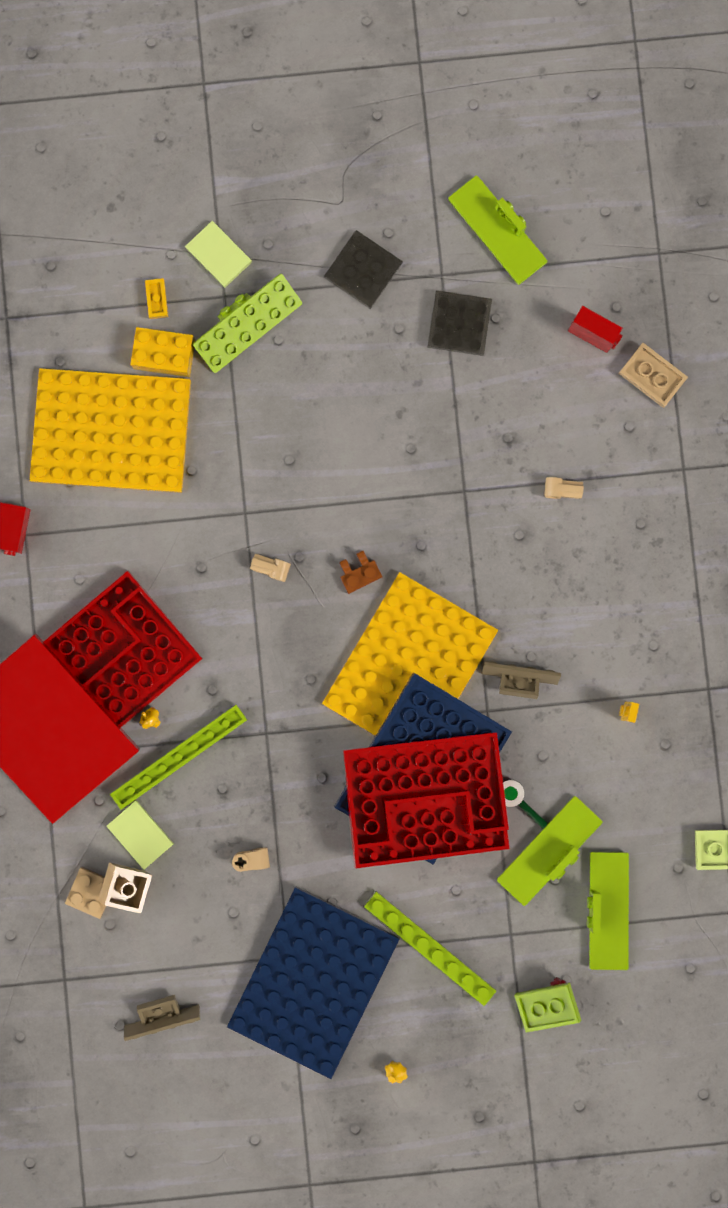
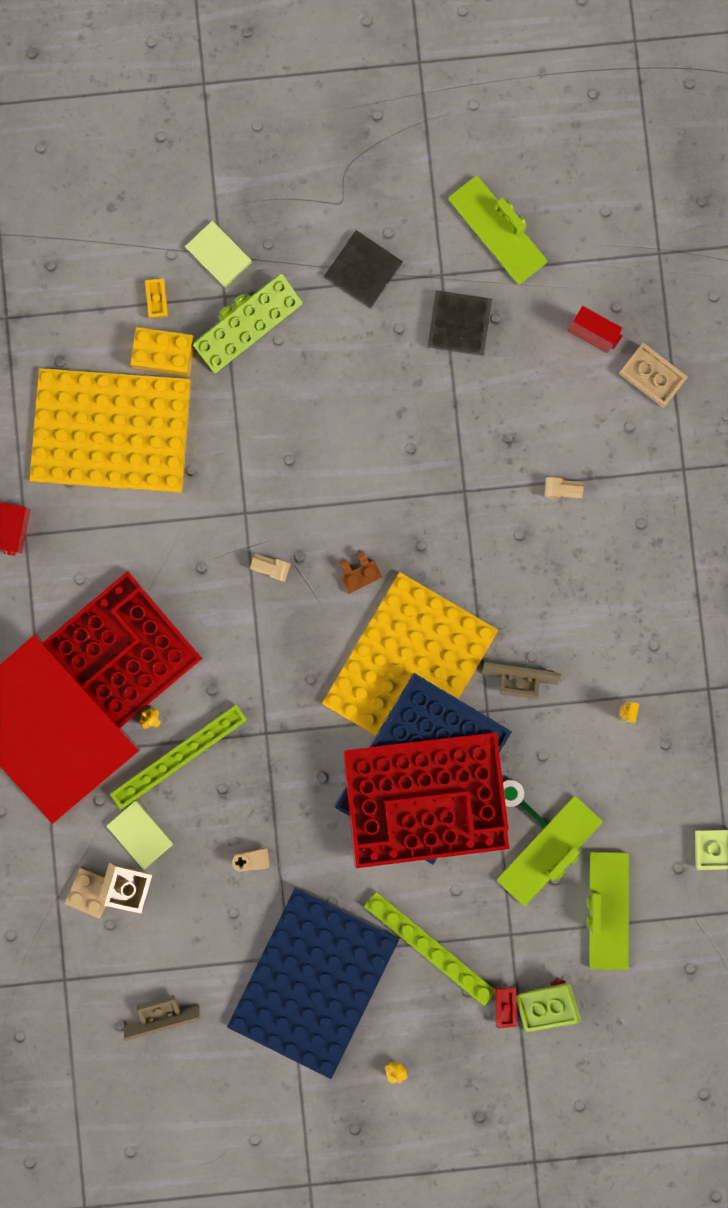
none -> red plate [495,986,517,1029]

